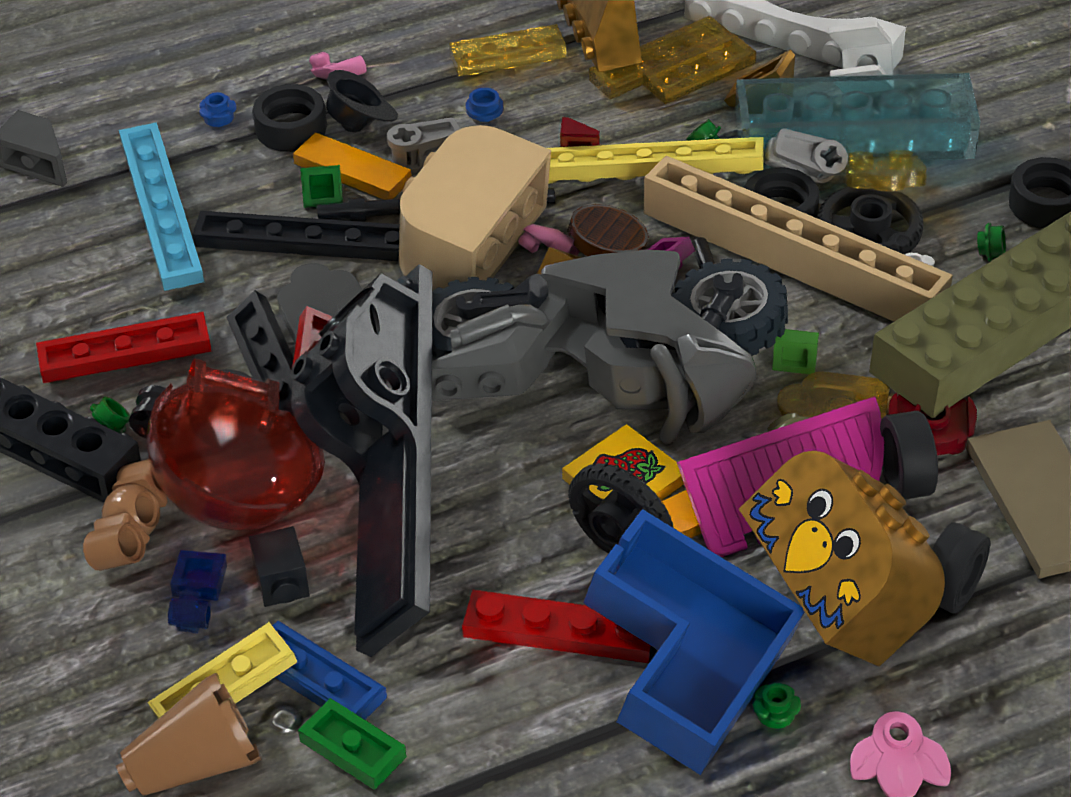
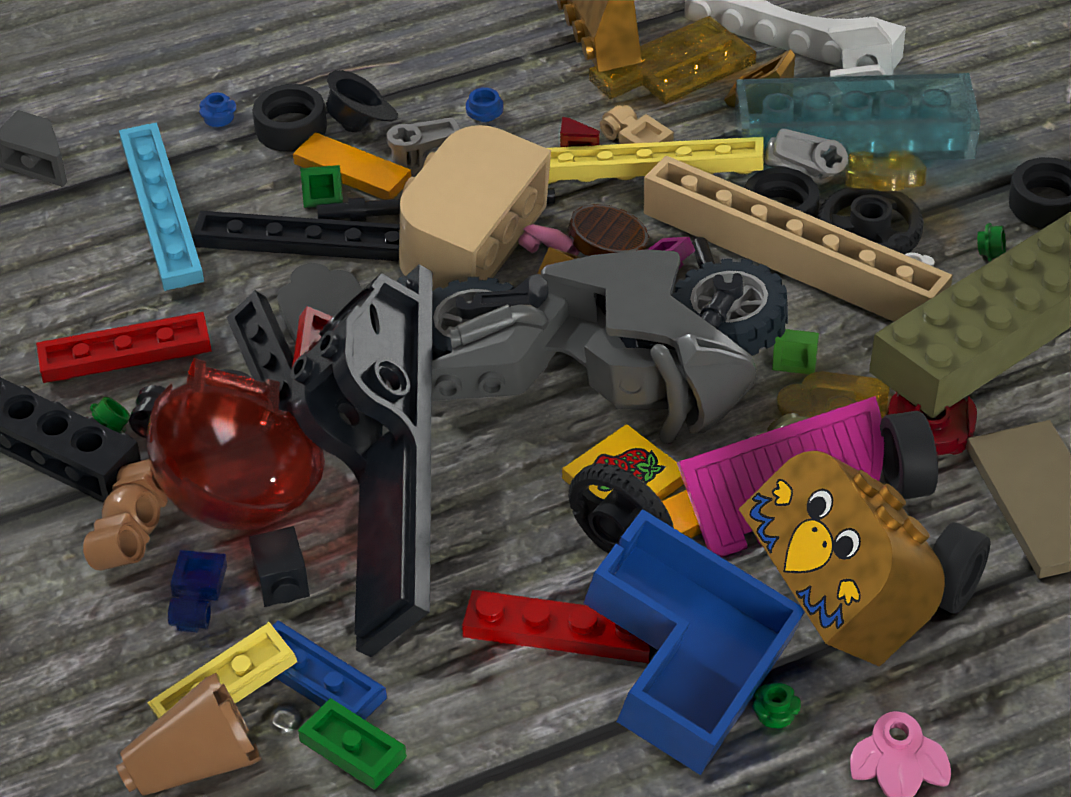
bright pink arm [309,52,367,79] -> none
clear yellow plate [449,24,566,77] -> none
green plate [686,119,721,141] -> none
none -> tan plate [600,105,674,144]

